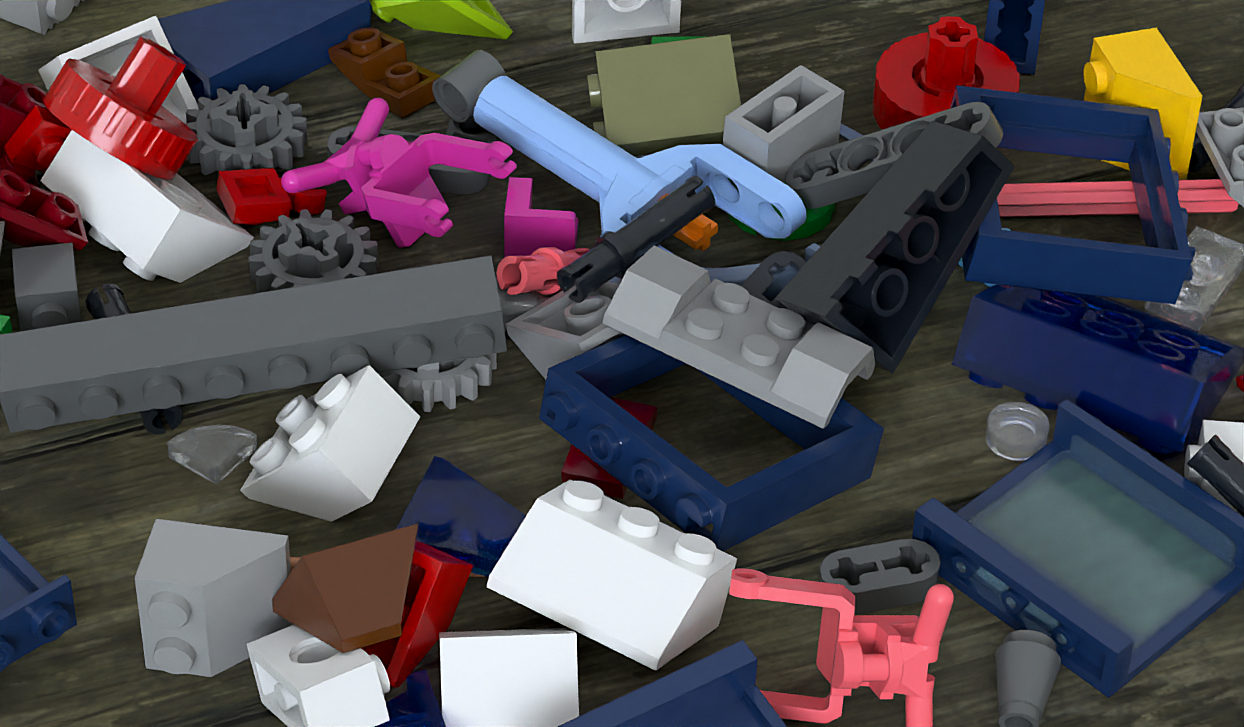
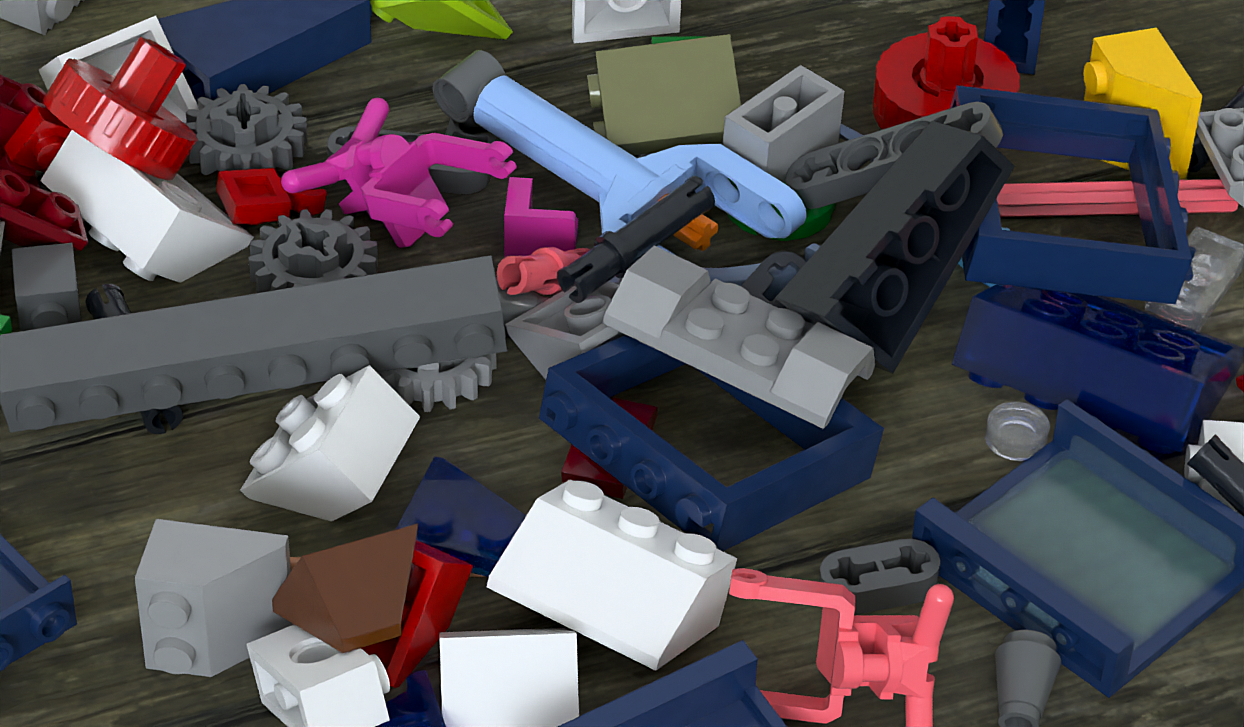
clear tile [167,425,258,485] -> none
reddish brown slope [328,27,441,118] -> none

